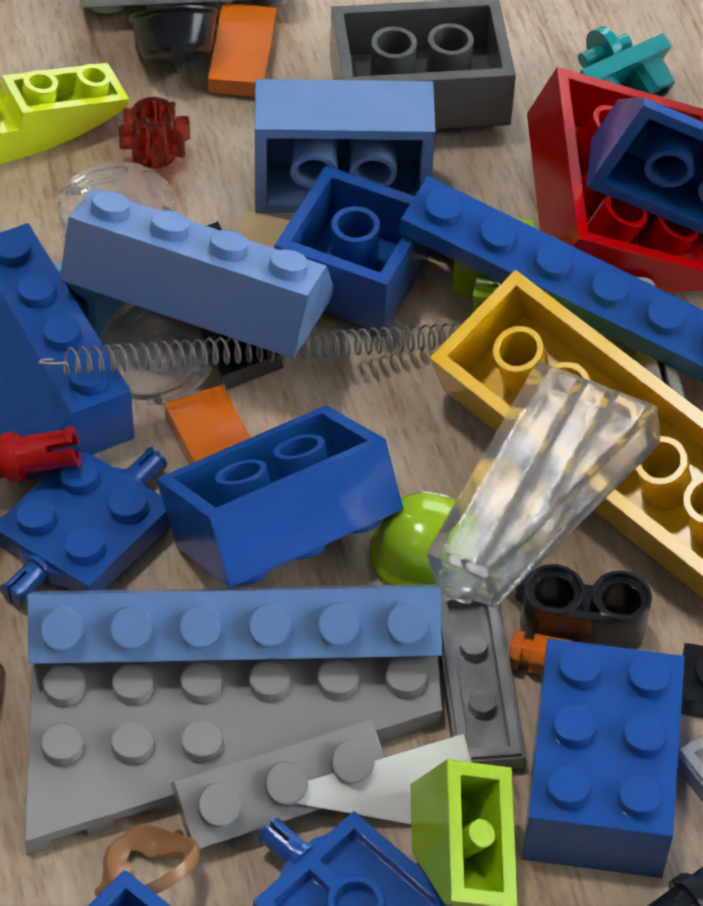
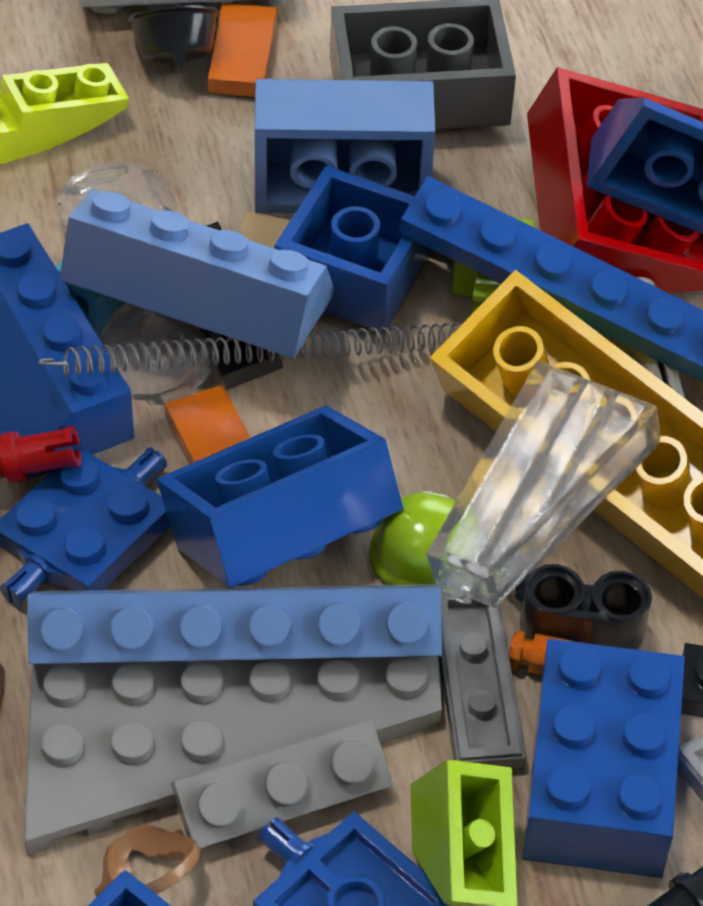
clear red gear [118,97,190,169] -> none
white sticker [296,734,472,824] -> none
teal hips [578,26,675,97] -> none

